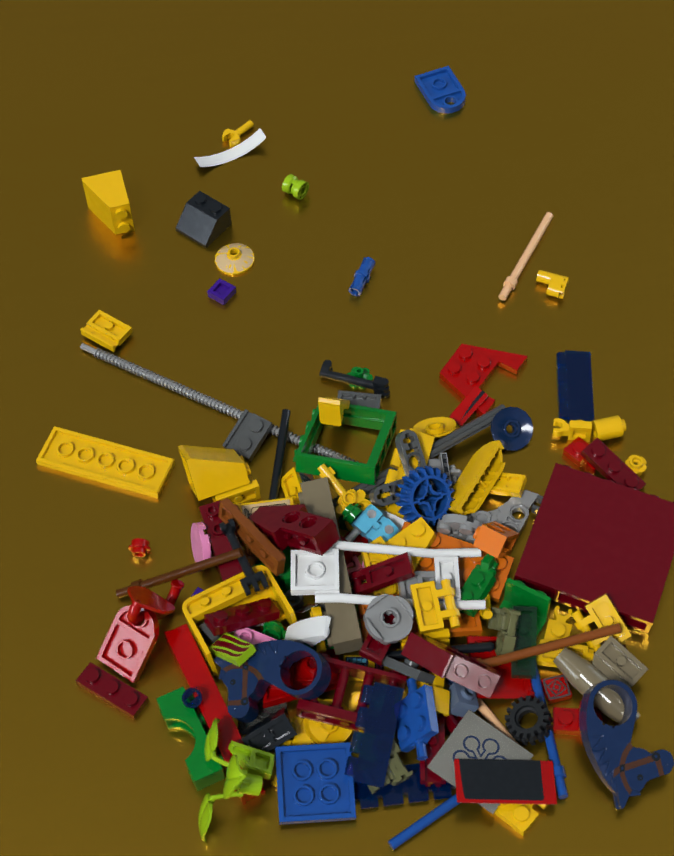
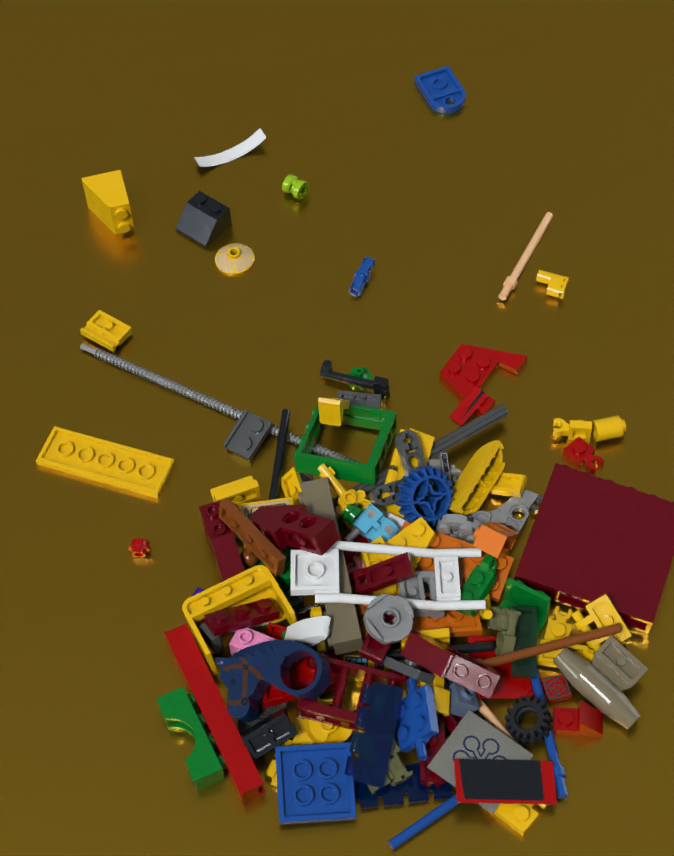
dark red plate [76,662,149,720] -> none
red plate [96,579,185,683] -> none
reddish brown bar [116,548,244,599] -> none
yellow slope [178,445,251,501] -> none
clear blue hinge [182,687,202,708] -> none
bright pink tile [191,522,212,563] -> none
lime plant [198,718,263,841] -> none
dark purple tile [207,278,237,305] -> none
lime tile [209,633,257,667] -> none
black hinge [219,518,269,596] -> none
yellow bar [222,120,254,147] -> none
lime tile [228,741,275,780] -> none
green plate [262,620,285,640] -> none
yellow plate [409,579,461,634] -> none
yellow dish [413,417,457,441] -> none
dark blue dish [490,407,533,451] -> none
clear blue windscreen [556,350,594,422] -> none
dark blue animal [579,680,674,809] -> none
dark red plate [580,438,646,491] -> none
yellow plate [625,455,647,476] -> none

